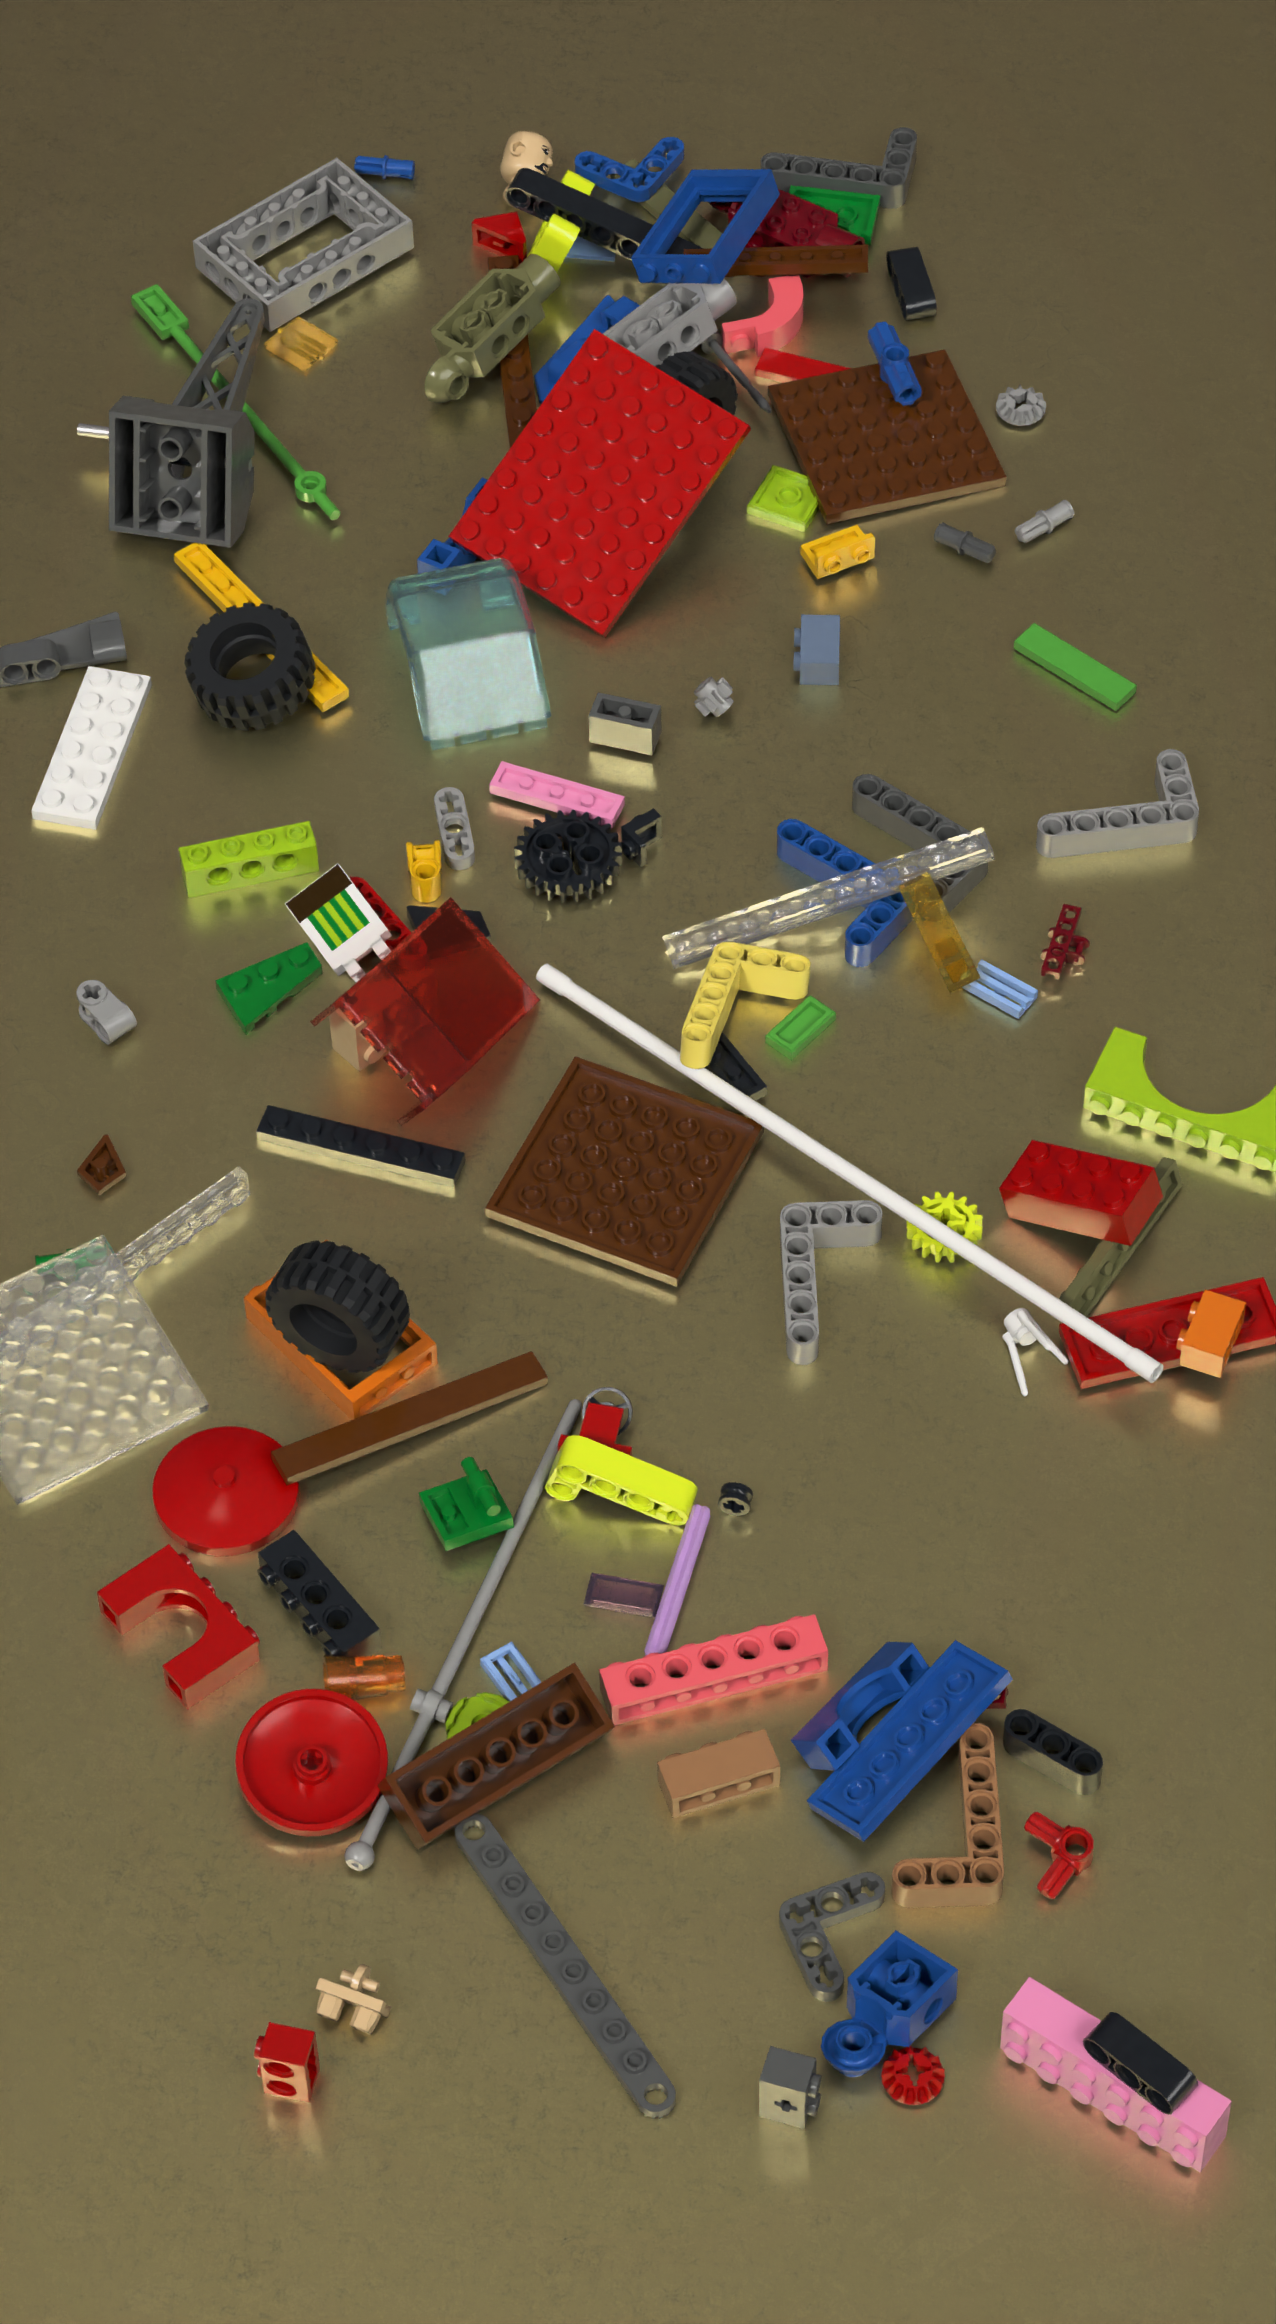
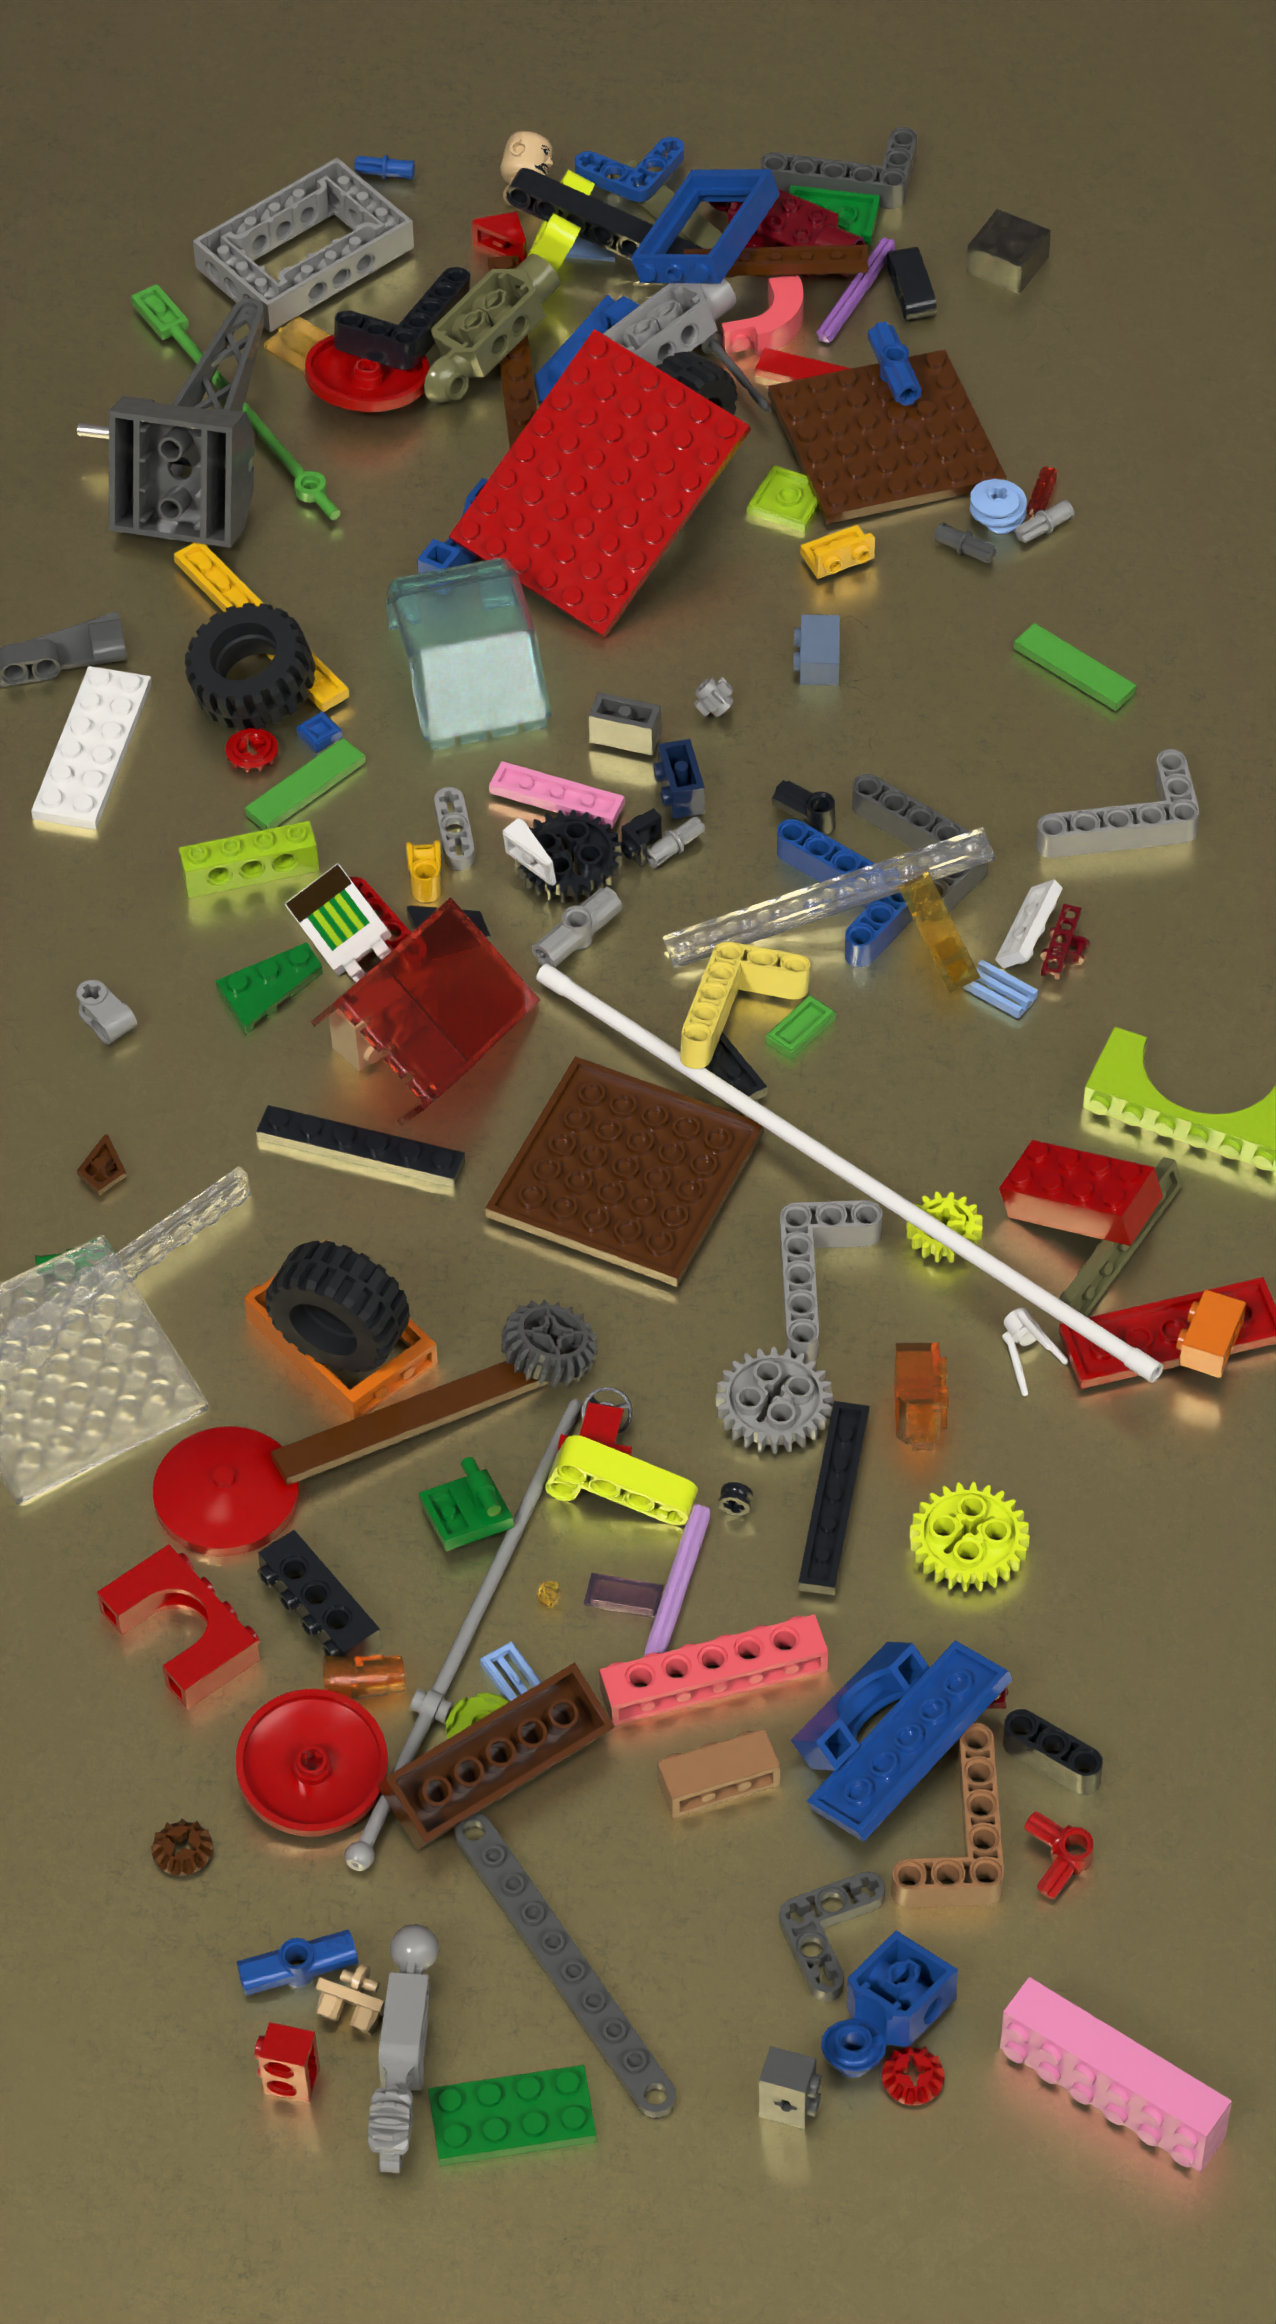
light grey gear [996,385,1046,426] -> none
black beam [1083,2012,1198,2115] -> none
none -> reddish brown gear [151,1818,213,1876]
none -> red gear [226,728,278,773]
none -> blue piece [236,1929,359,1996]
none -> bright green tile [245,738,366,830]
none -> blue tile [296,711,343,753]
none -> red dish [305,335,430,412]
none -> black beam [334,267,471,370]
none -> light grey arm [368,1924,439,2173]
none -> green plate [428,2065,597,2167]
none -> dark grey gear [501,1299,598,1388]
none -> white slope [502,817,556,886]
none -> light grey piece [532,887,622,968]
none -> clear yellow rock [536,1580,560,1608]
none -> light grey axle [647,817,705,868]
none -> dark blue brick [653,739,705,819]
none -> light grey gear [716,1347,833,1454]
none -> black piece [772,780,836,835]
none -> black plate [798,1401,870,1596]
none -> medium lavender axle [816,237,896,343]
none -> clear orange hinge [894,1343,948,1451]
none -> neon yellow gear [910,1482,1030,1592]
none -> clear smoke brick [966,209,1051,294]
none -> light blue piece [970,479,1027,534]
none -> white plate [995,879,1063,969]
none -> clear red axle [1026,466,1057,518]

